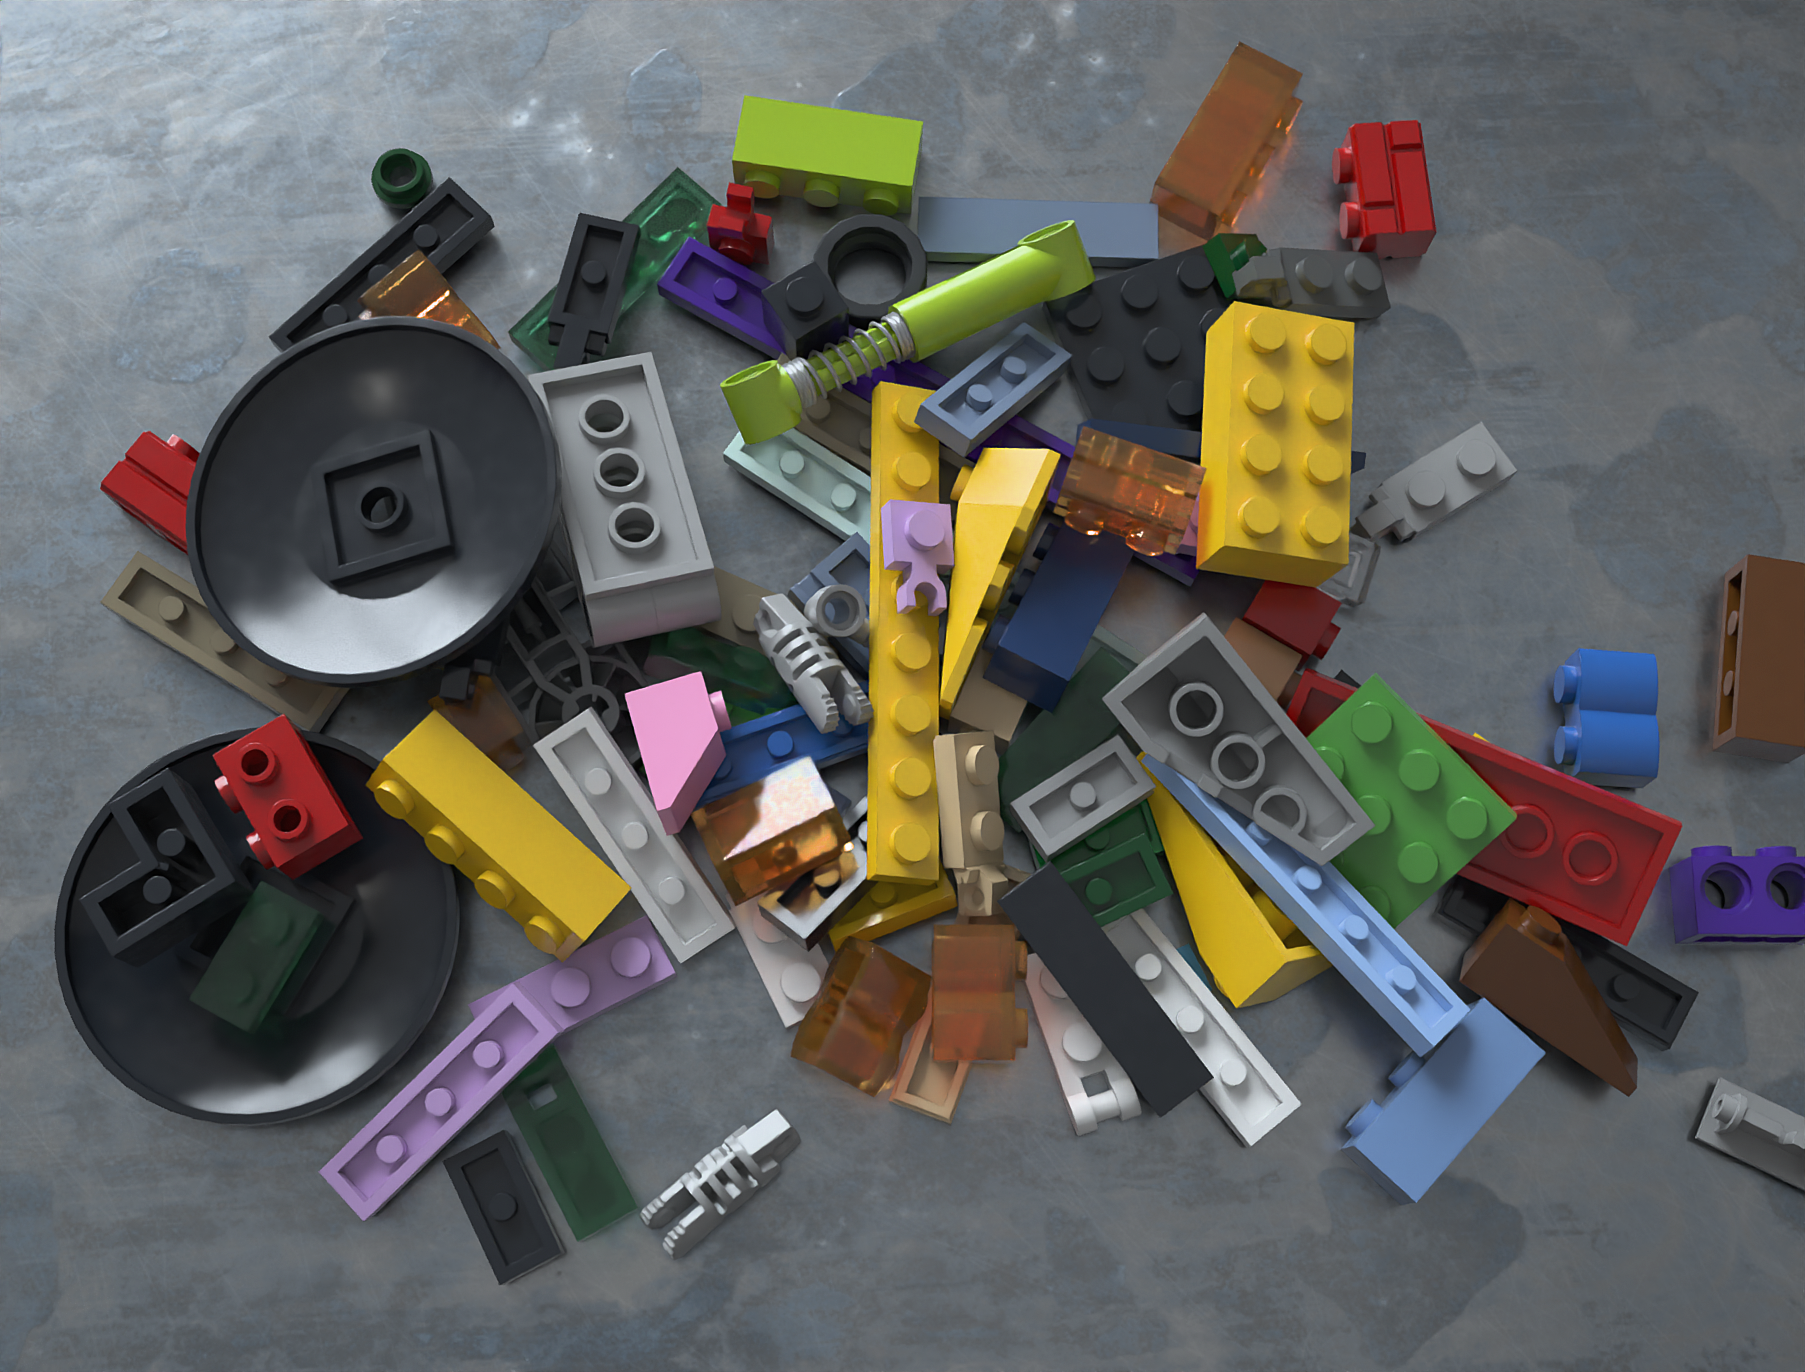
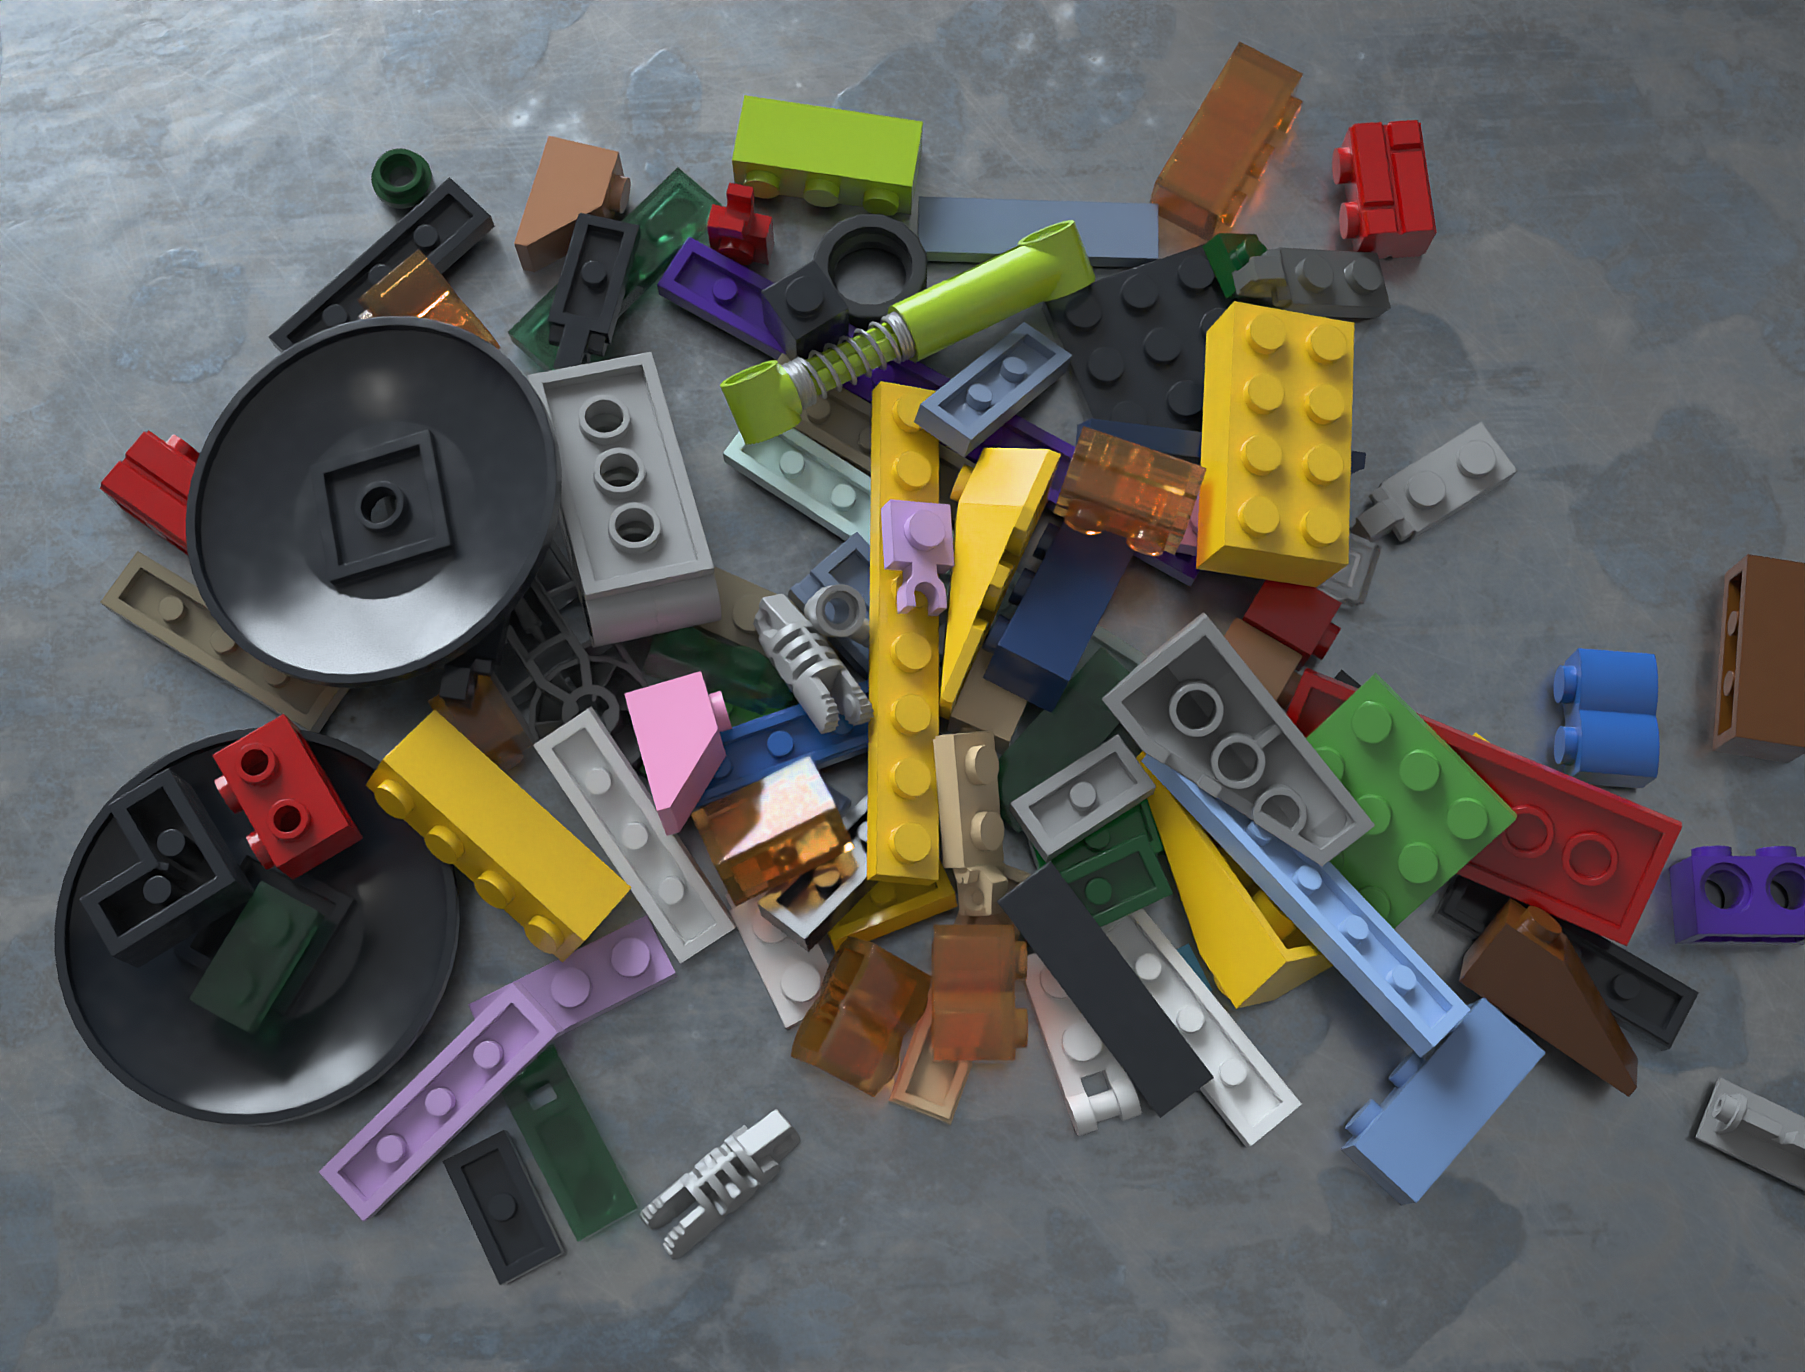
none -> nougat slope [514,135,631,273]

